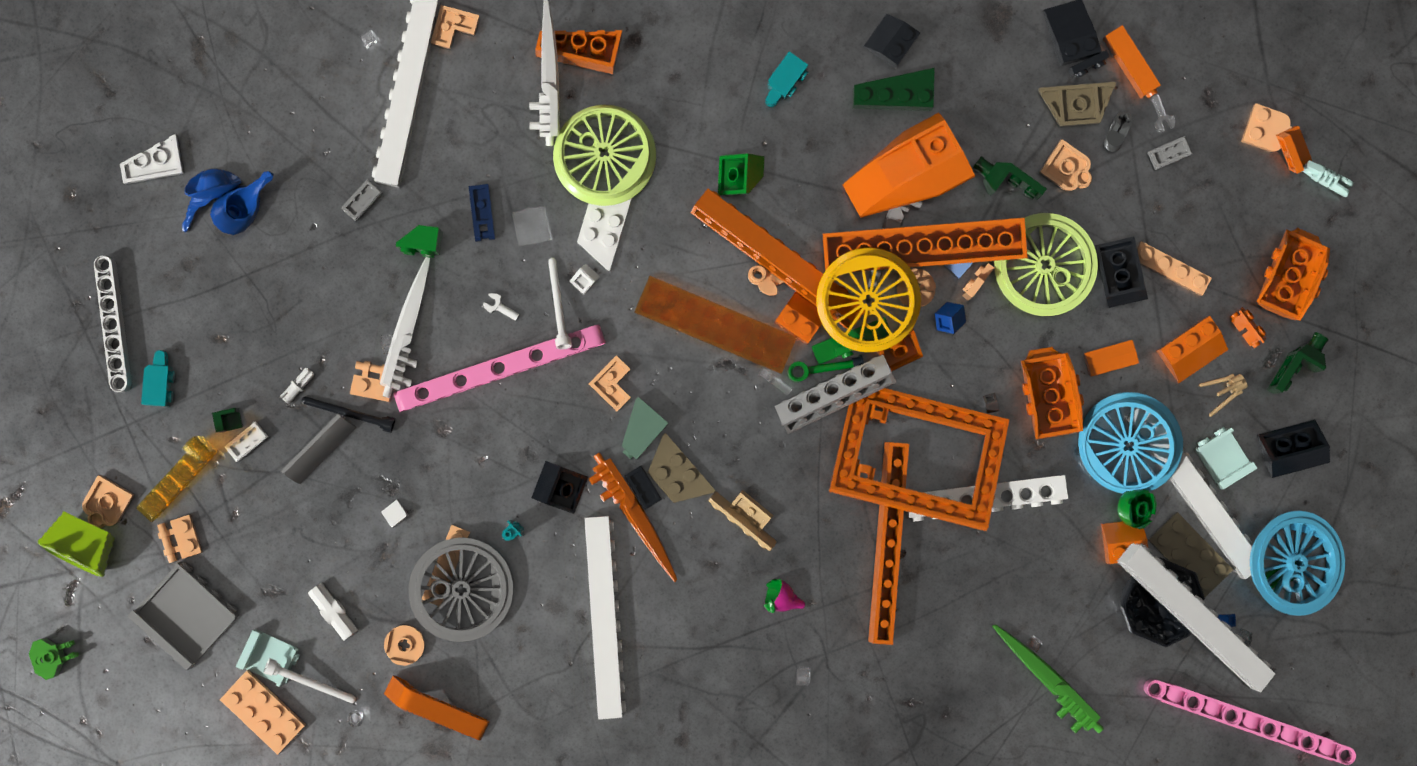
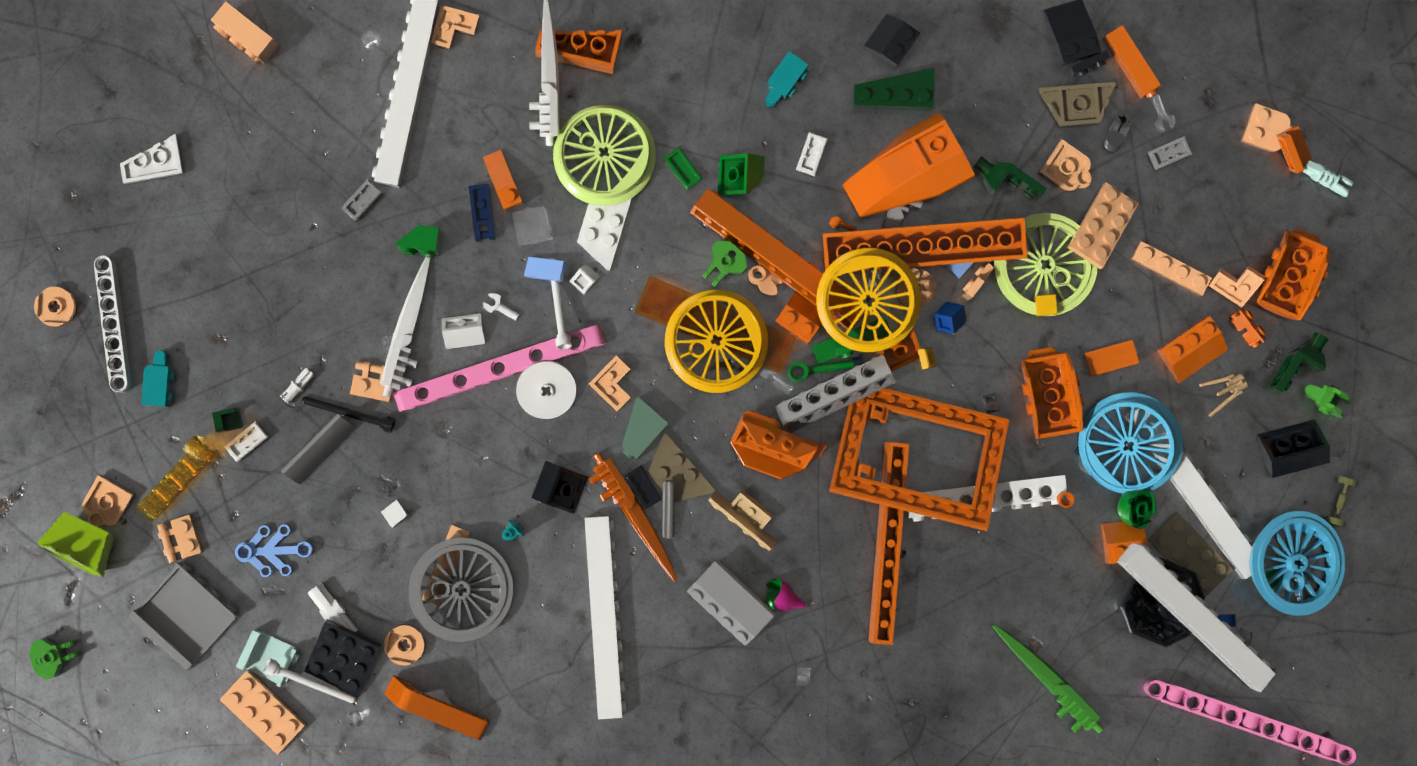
blue hat [182,168,242,232] -> none
blue hat [210,171,274,235] -> none
black slope [1095,237,1148,308] -> none
light aqua panel [1194,427,1257,490] -> none
none -> light nougat plate [34,287,76,327]
none -> light nougat brick [211,1,279,64]
none -> light blue plant [235,524,313,577]
none -> black plate [304,619,381,697]
none -> white panel [442,313,485,349]
none -> orange slope [483,150,524,212]
none -> white piece [516,361,576,419]
none -> light blue tile [524,257,567,282]
none -> light grey axle [662,480,675,539]
none -> green tile [663,147,703,190]
none -> yellow piece [665,289,768,393]
none -> light grey slope [686,559,776,646]
none -> bright green hinge [702,241,747,287]
none -> orange slope [730,410,827,480]
none -> white plate [796,132,828,177]
none -> orange hand [828,217,857,231]
none -> yellow tile [918,347,936,369]
none -> yellow tile [1035,294,1057,316]
none -> orange hinge [1057,491,1075,508]
none -> light nougat plate [1067,182,1139,269]
none -> light nougat plate [1209,266,1265,307]
none -> bright green hinge [1305,384,1352,418]
none -> olive wheel [1325,476,1359,528]

